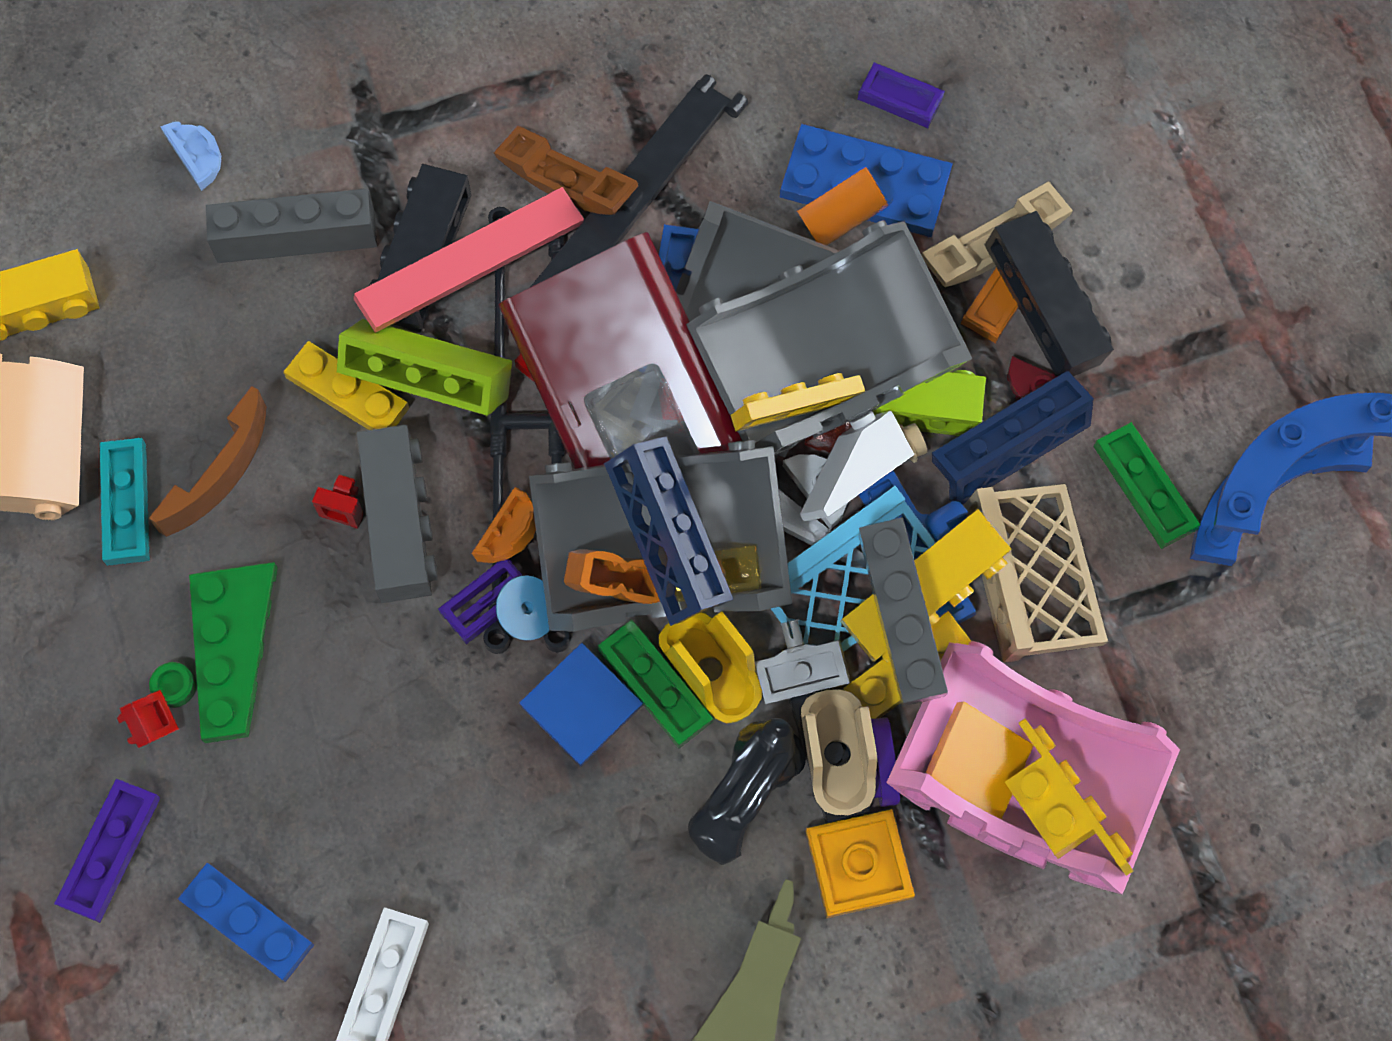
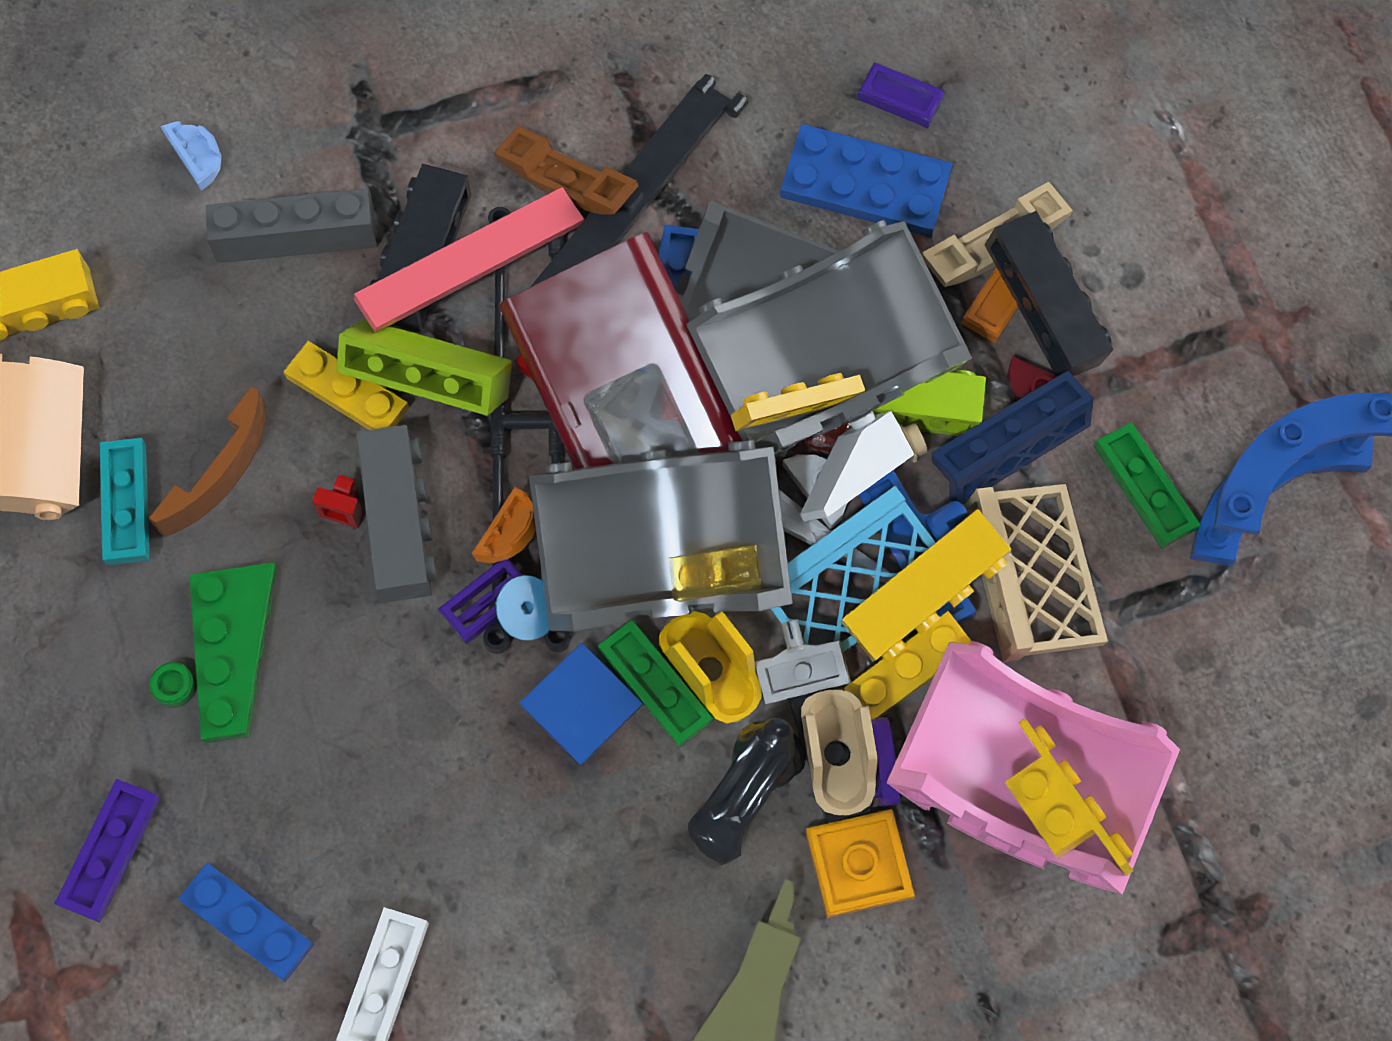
red tile [117,690,179,748] -> none
orange brick [564,549,660,604] -> none
dark blue fence [604,436,733,626] -> none
orange brick [797,167,888,246] -> none
dark grey brick [858,517,948,707] -> none
light orange tile [925,701,1034,820] -> none

